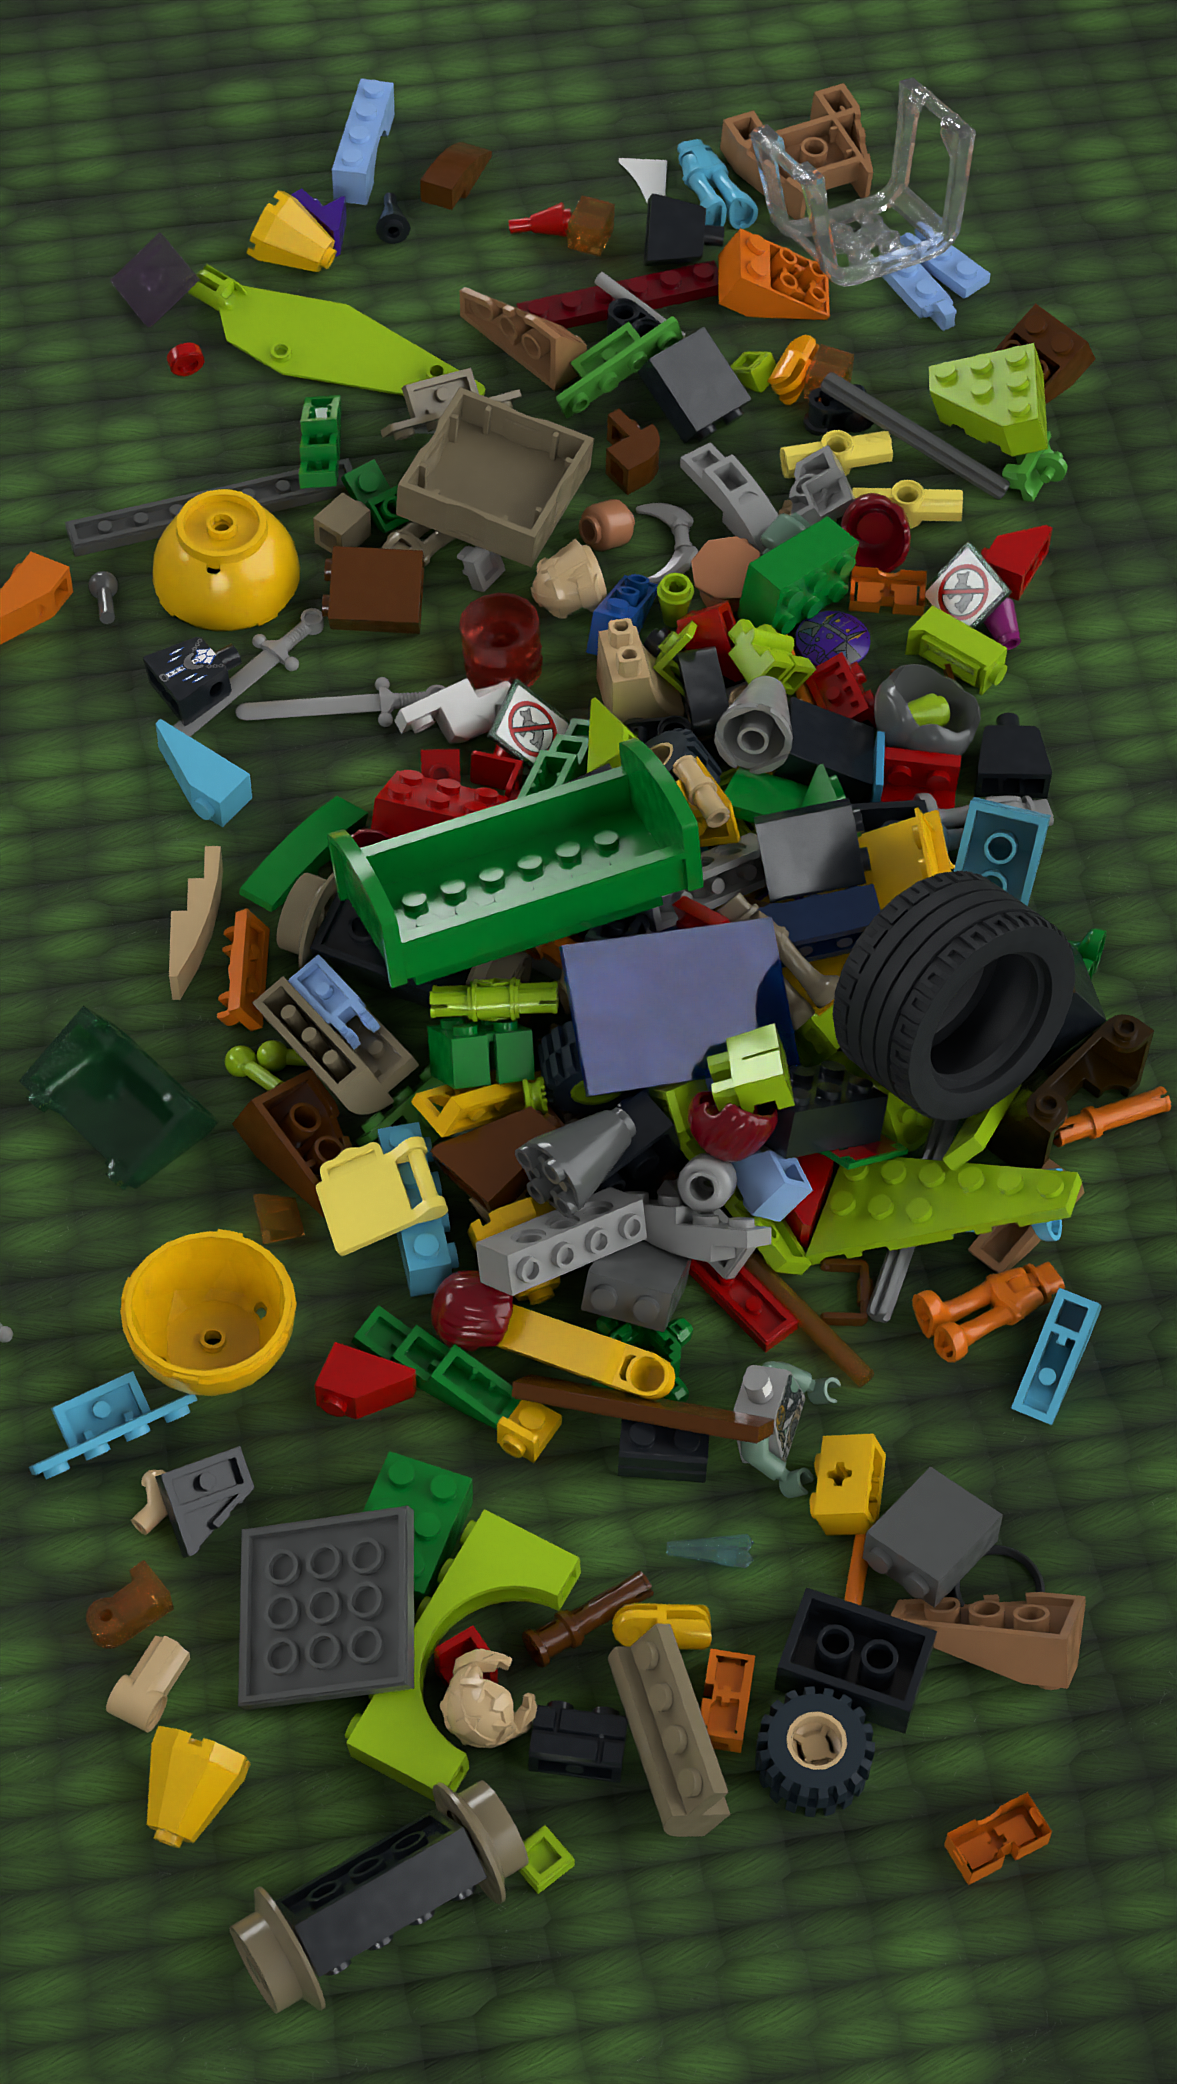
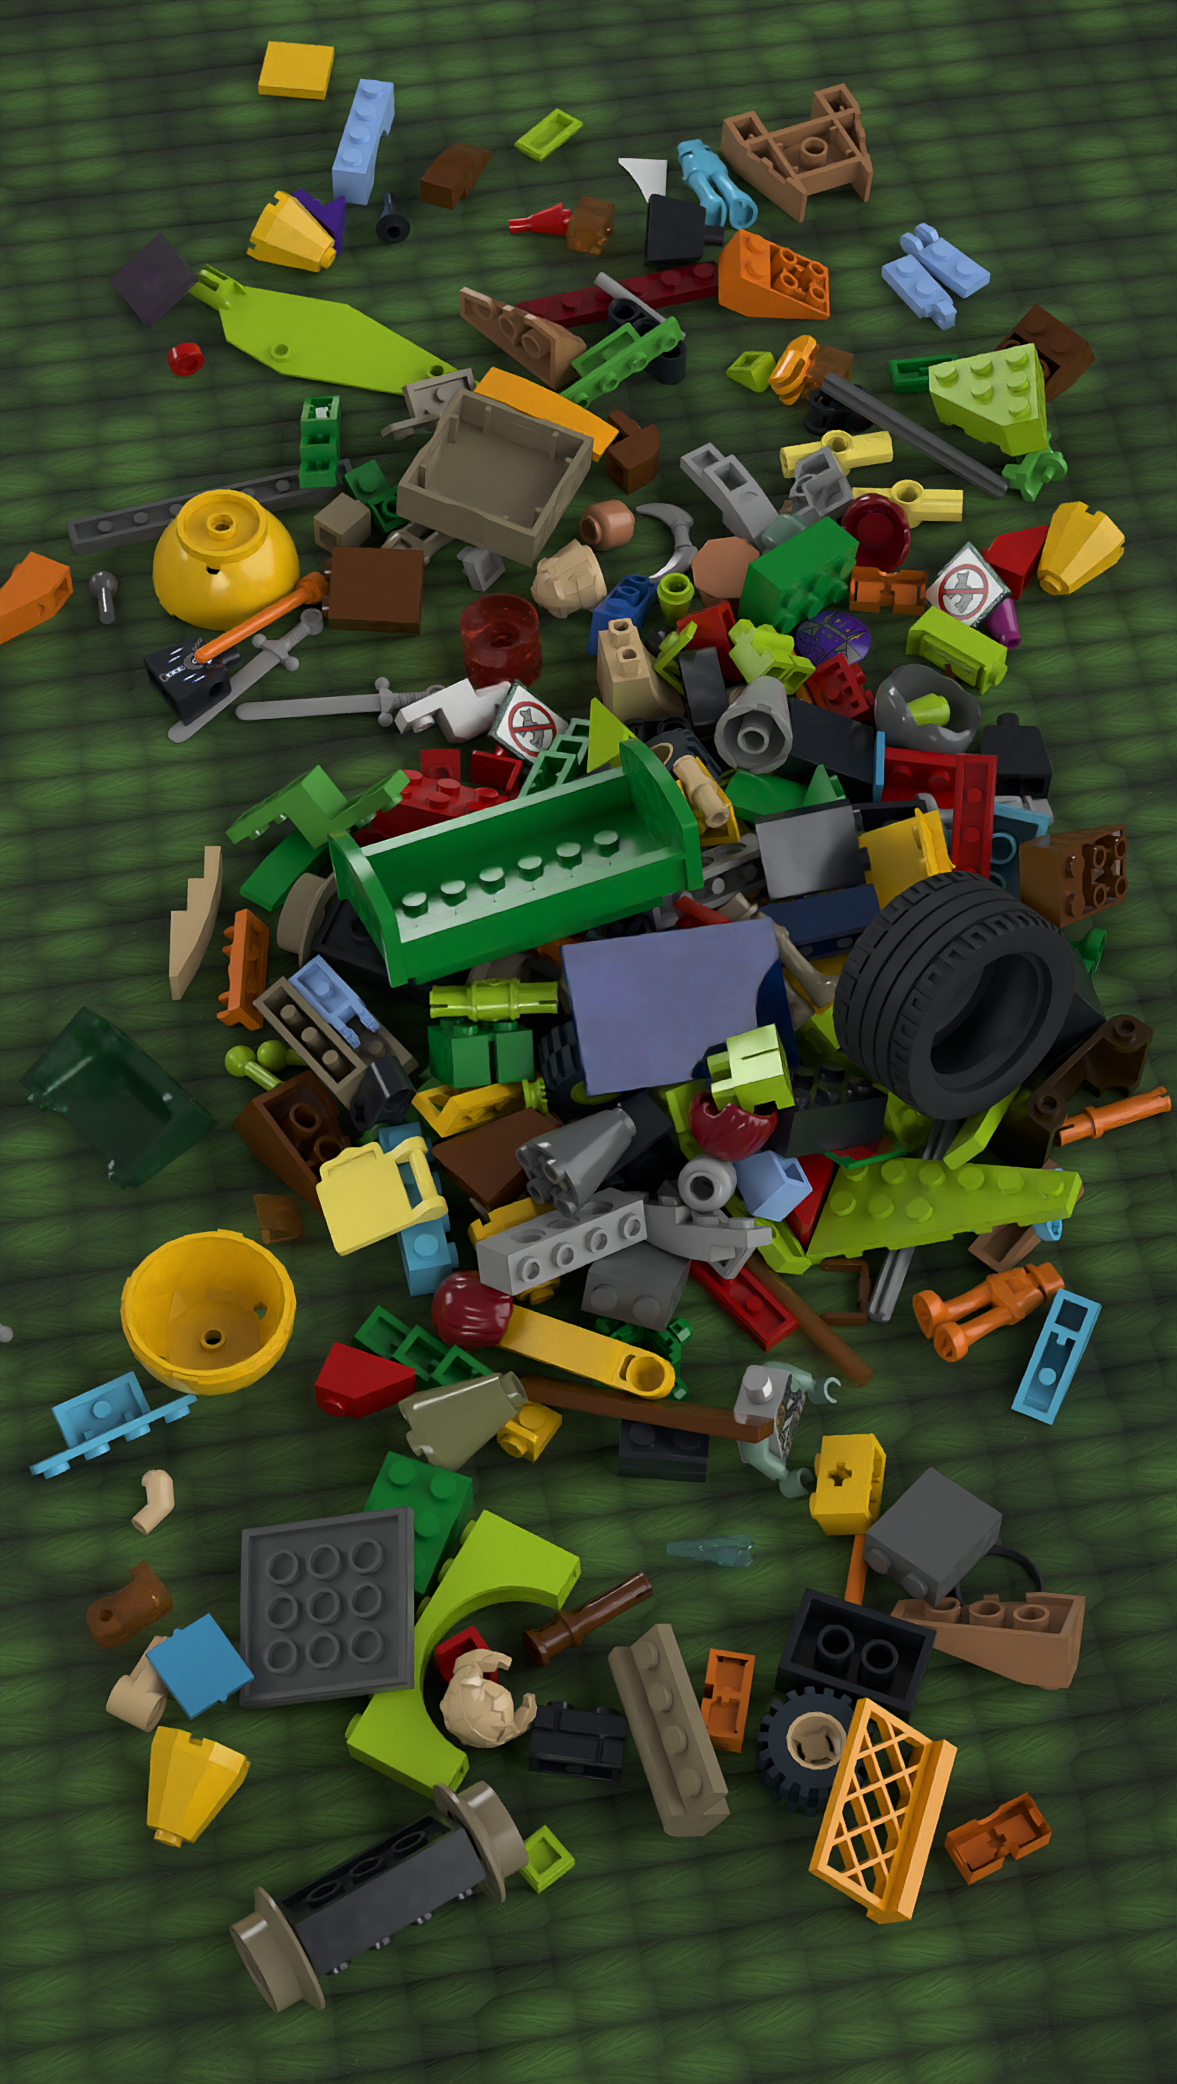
medium azure slope [155,719,252,827] -> none
black wing [155,1446,255,1558] -> none
yellow arm [612,1603,712,1650] -> none
black brick [638,327,751,444] -> none
clear windscreen [751,77,976,287] -> none
none -> dark azure piece [145,1613,254,1720]
none -> orange piece [194,571,330,664]
none -> bright green bracket [225,765,410,849]
none -> yellow tile [258,41,334,100]
none -> black piece [350,1055,417,1132]
none -> olive cone [398,1371,528,1472]
none -> light orange slope [473,367,619,462]
none -> lime tile [514,108,583,163]
none -> light orange fence [808,1698,957,1924]
none -> green tile [887,353,959,395]
none -> red tile [950,753,998,880]
none -> reddish brown slope [1019,823,1128,928]
none -> yellow cone [1037,501,1125,596]

